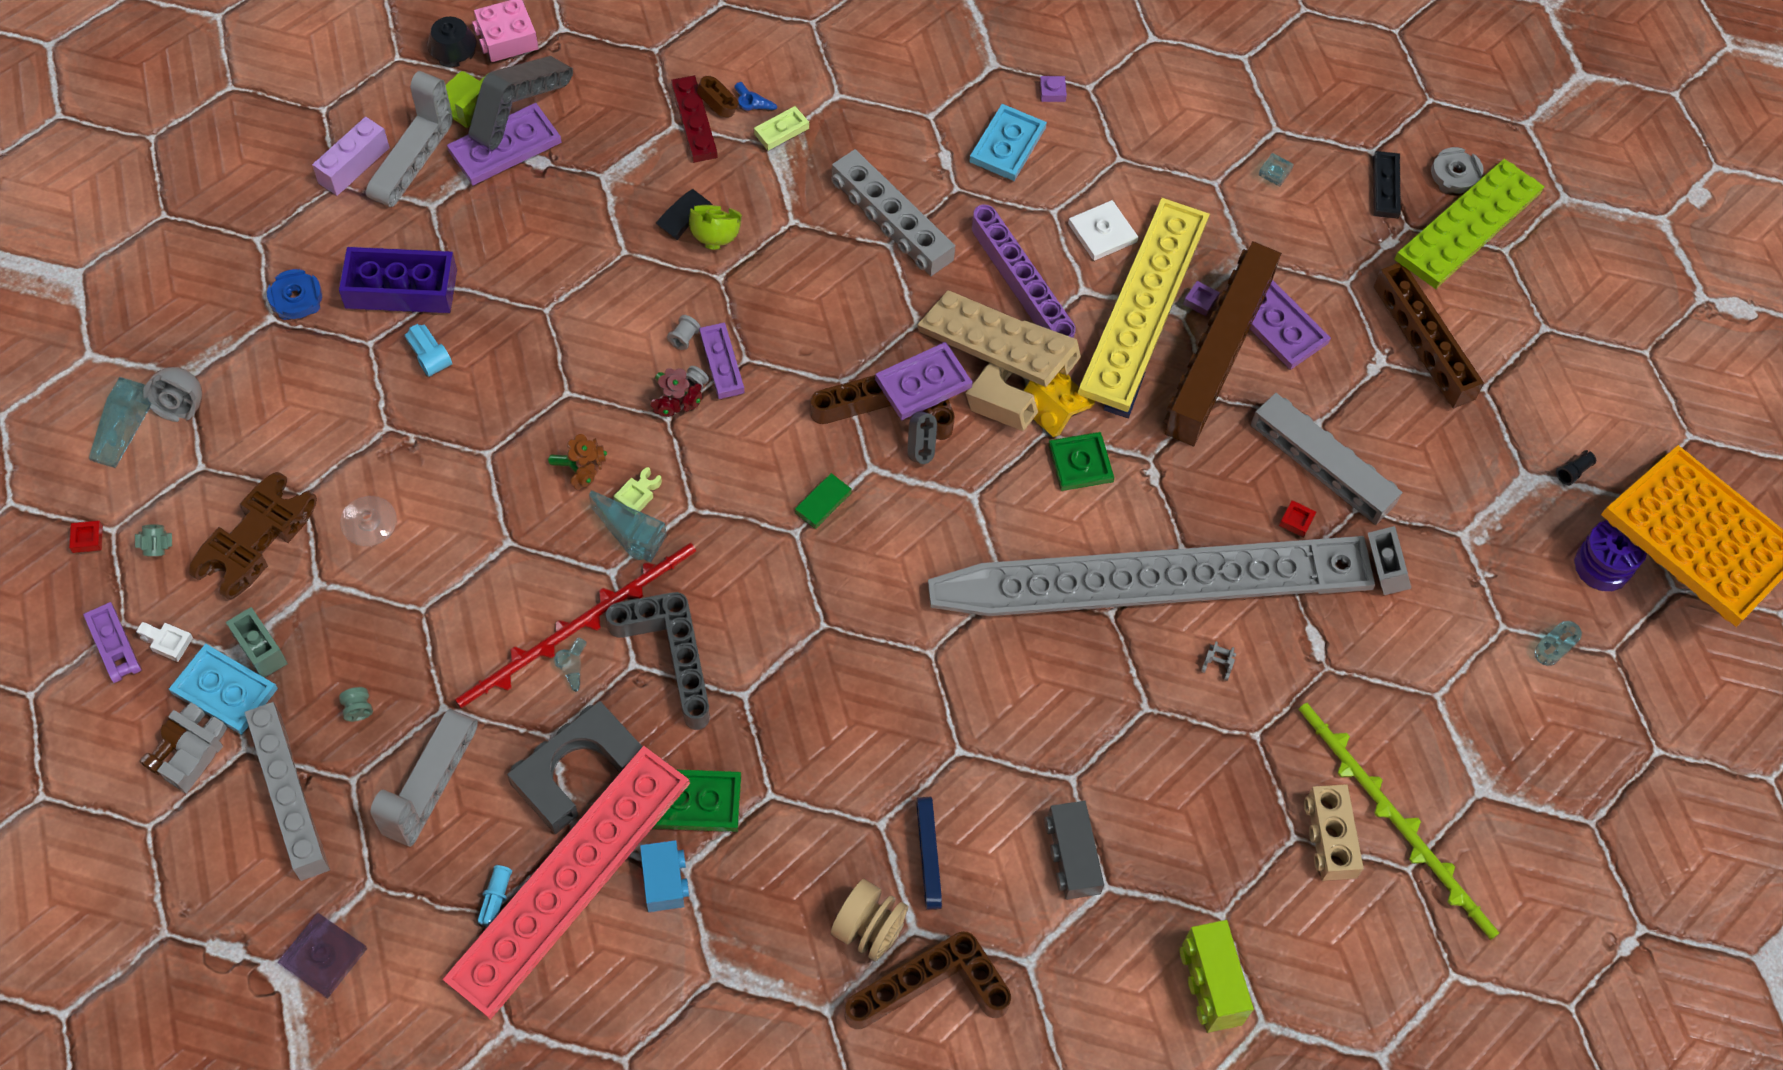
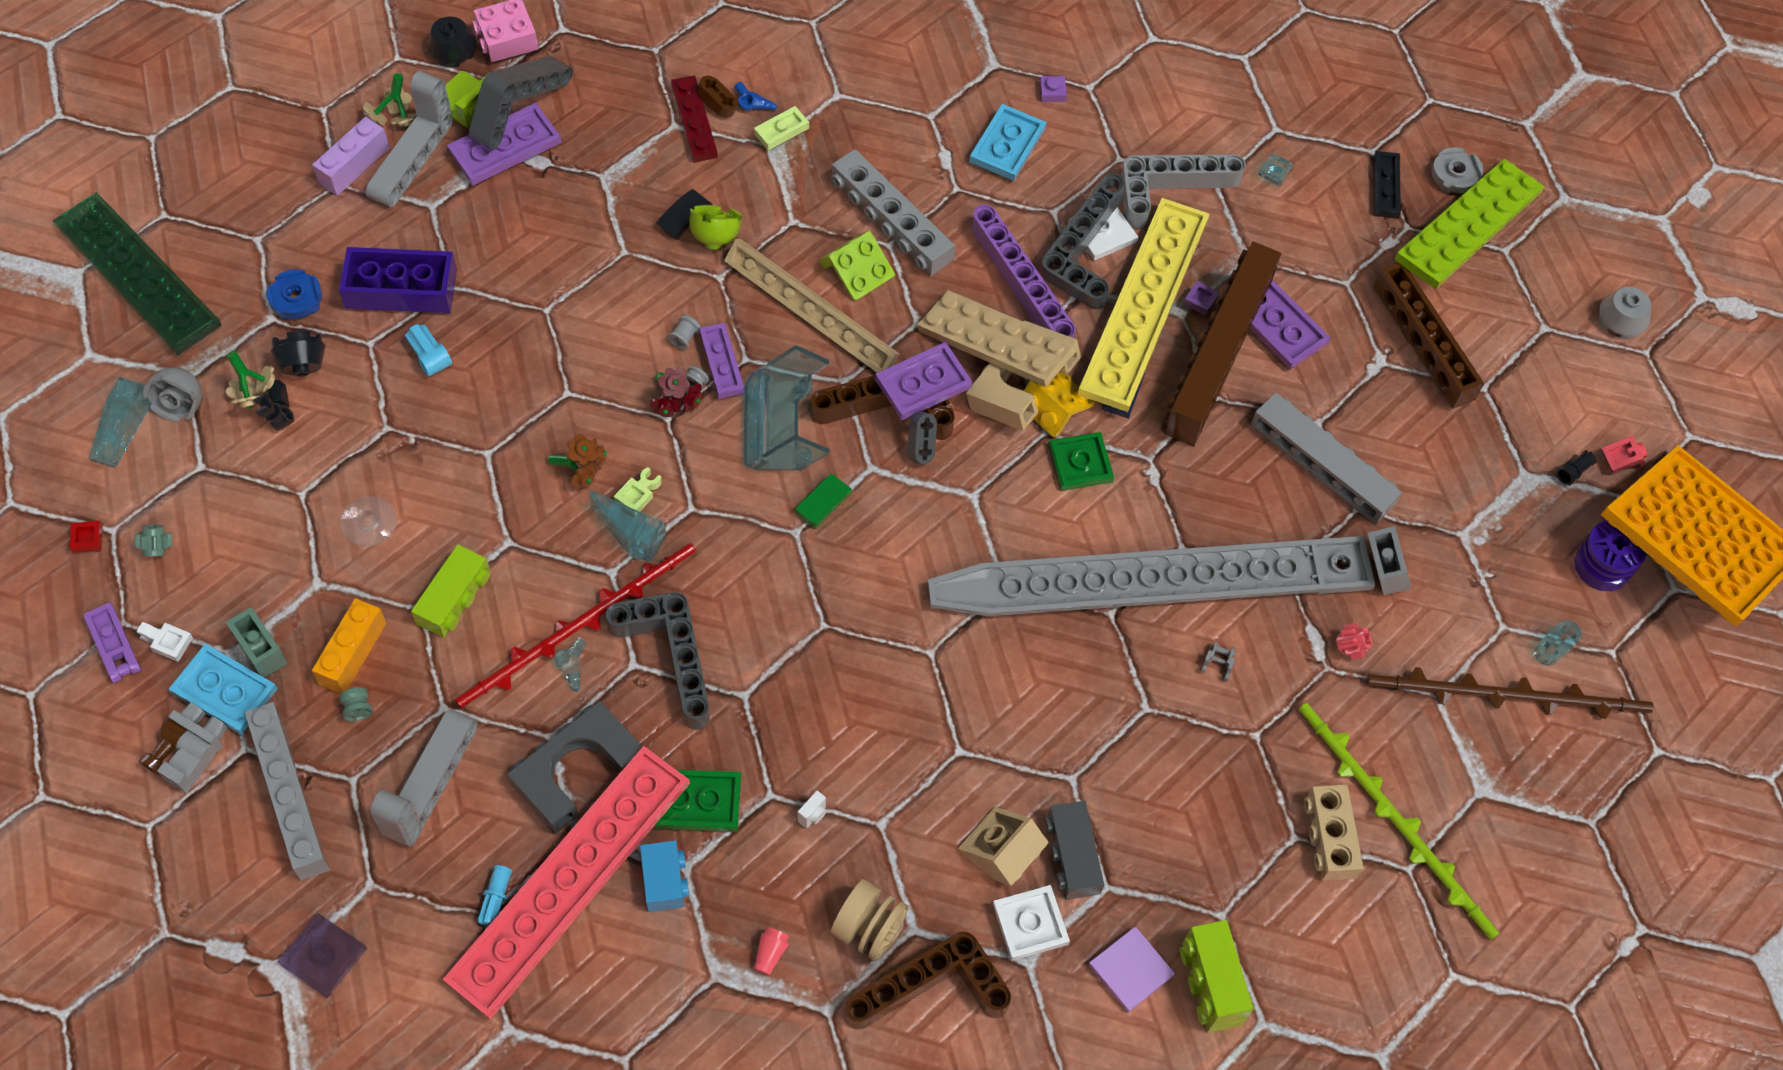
reddish brown piece [189,472,317,599] -> none
dark blue beam [916,796,942,910] -> none
red plate [1279,500,1317,538] -> none
none -> clear green plate [52,192,222,356]
none -> tan plant [226,350,275,409]
none -> black bar [254,380,295,430]
none -> black cone [270,331,326,377]
none -> light orange brick [312,598,386,694]
none -> tan plant [363,73,417,127]
none -> lime brick [411,544,490,638]
none -> tan plate [724,239,899,373]
none -> clear light blue windscreen [743,345,829,470]
none -> coral cone [753,927,789,975]
none -> white plate [798,791,827,829]
none -> lime bracket [819,231,895,301]
none -> tan slope [958,806,1049,886]
none -> white plate [993,885,1070,961]
none -> dark grey beam [1043,173,1124,309]
none -> lavender tile [1088,927,1175,1013]
none -> light grey beam [1121,154,1246,230]
none -> coral gear [1336,623,1372,660]
none -> reddish brown plant [1367,667,1653,719]
none -> light grey cone [1599,287,1651,339]
none -> coral bracket [1602,435,1648,474]

